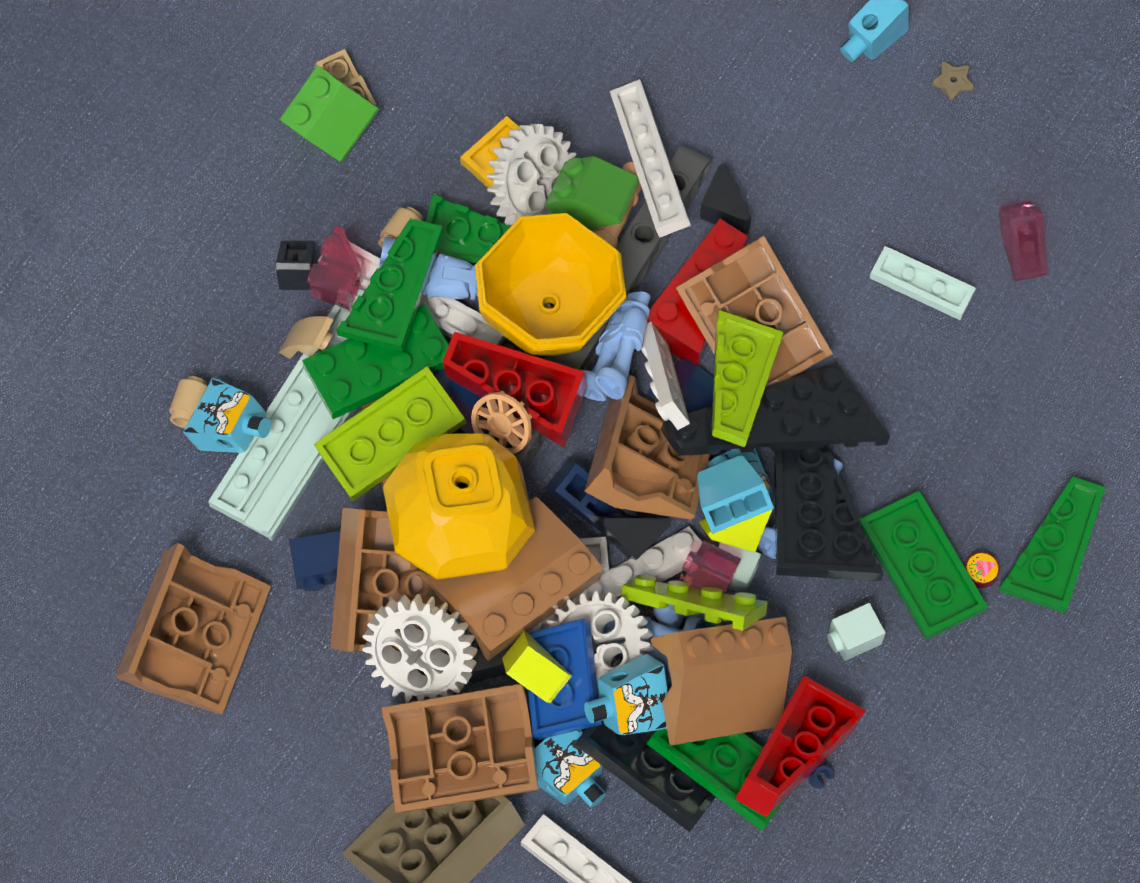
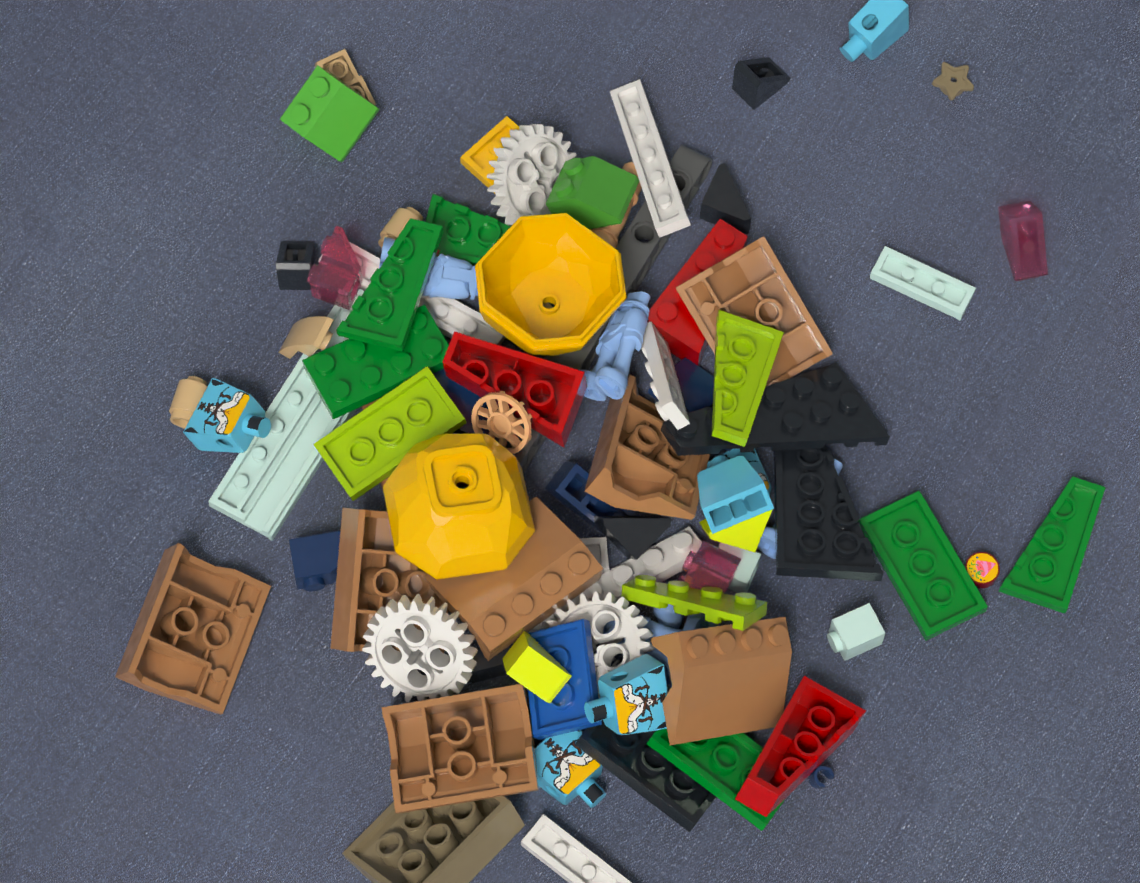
none -> black slope [732,57,791,110]

